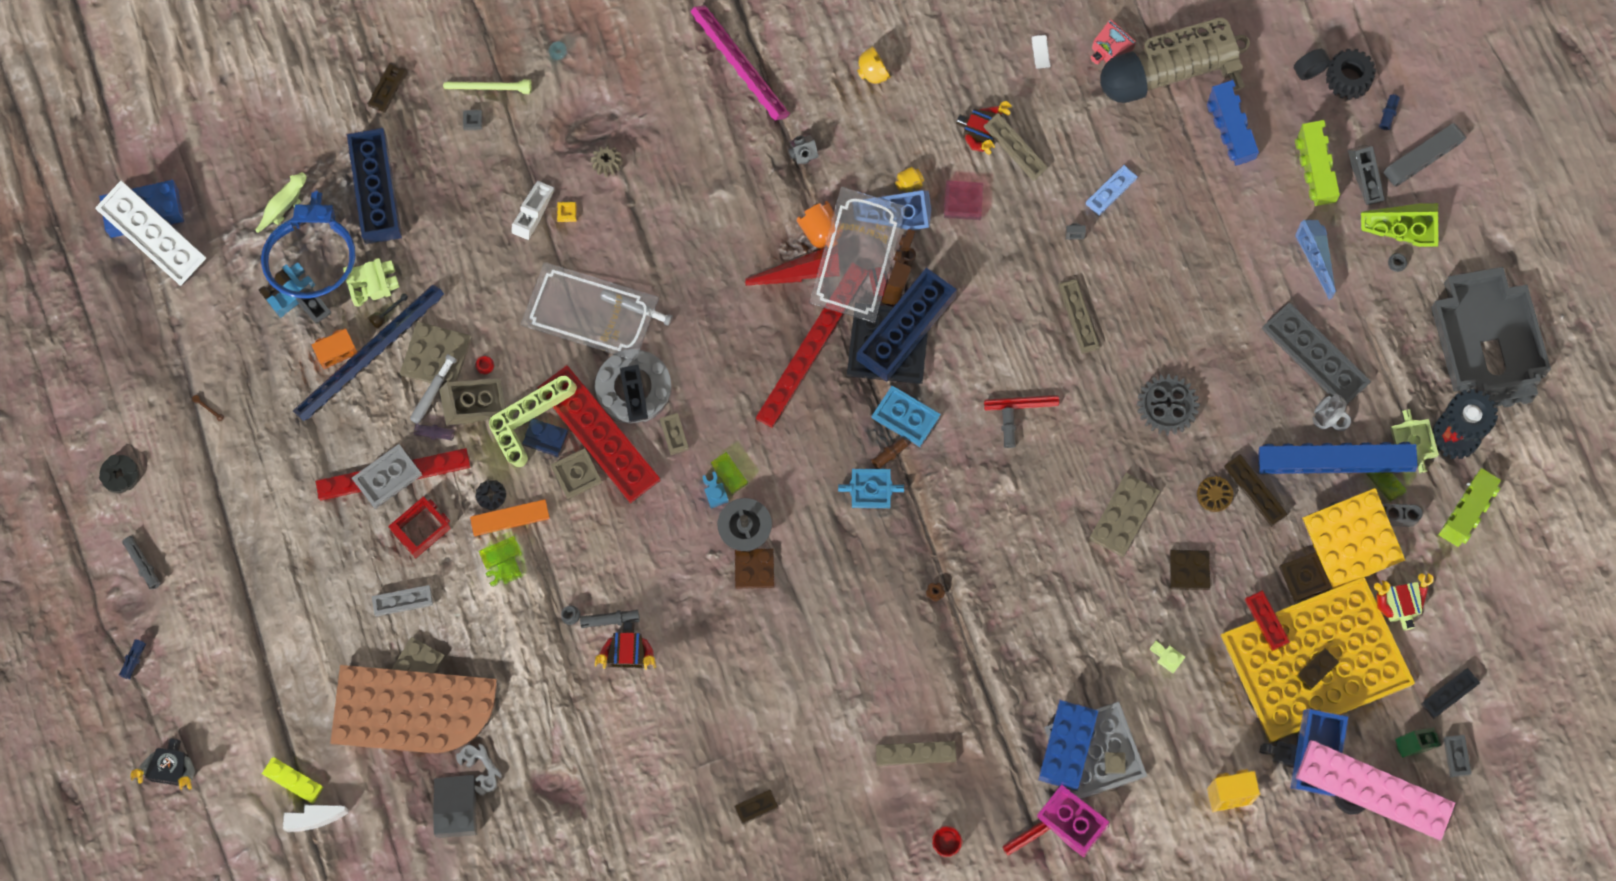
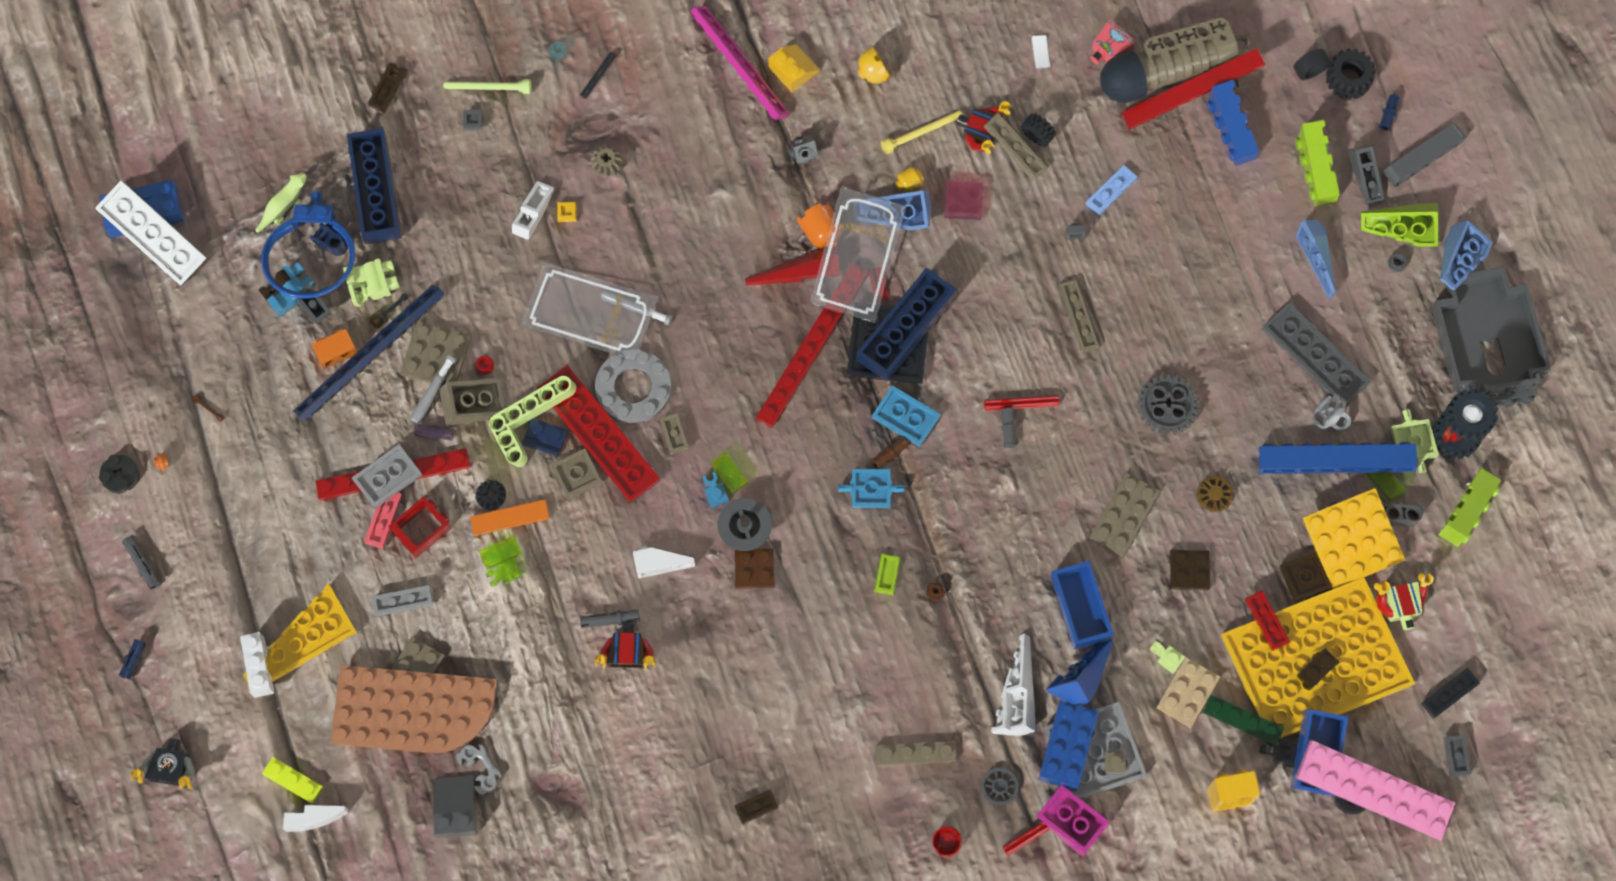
dark grey plate [561,606,580,625] -> none
black slope [620,365,648,422] -> none
reddish brown plate [882,229,916,306] -> none
dark brown plate [1224,454,1288,527] -> none
dark green slope [1395,728,1442,758] -> none
none -> orange plate [153,453,168,472]
none -> white arch [240,632,274,698]
none -> yellow wing [243,583,357,683]
none -> dark blue piece [309,223,347,256]
none -> coral plate [364,493,403,549]
none -> black bar [580,52,616,99]
none -> white slope [633,546,695,579]
none -> yellow slope [768,44,820,93]
none -> lime tile [874,553,901,596]
none -> light yellow piece [881,111,963,155]
none -> dark grey wheel [981,768,1019,805]
none -> white wedge [991,634,1036,736]
none -> black tyre [1021,113,1056,147]
none -> blue wedge [1046,640,1113,705]
none -> blue piece [1050,561,1113,650]
none -> red tile [1121,48,1265,130]
none -> tan plate [1157,657,1220,728]
none -> dark green plate [1203,695,1285,746]
none -> medium blue wedge [1440,220,1493,290]

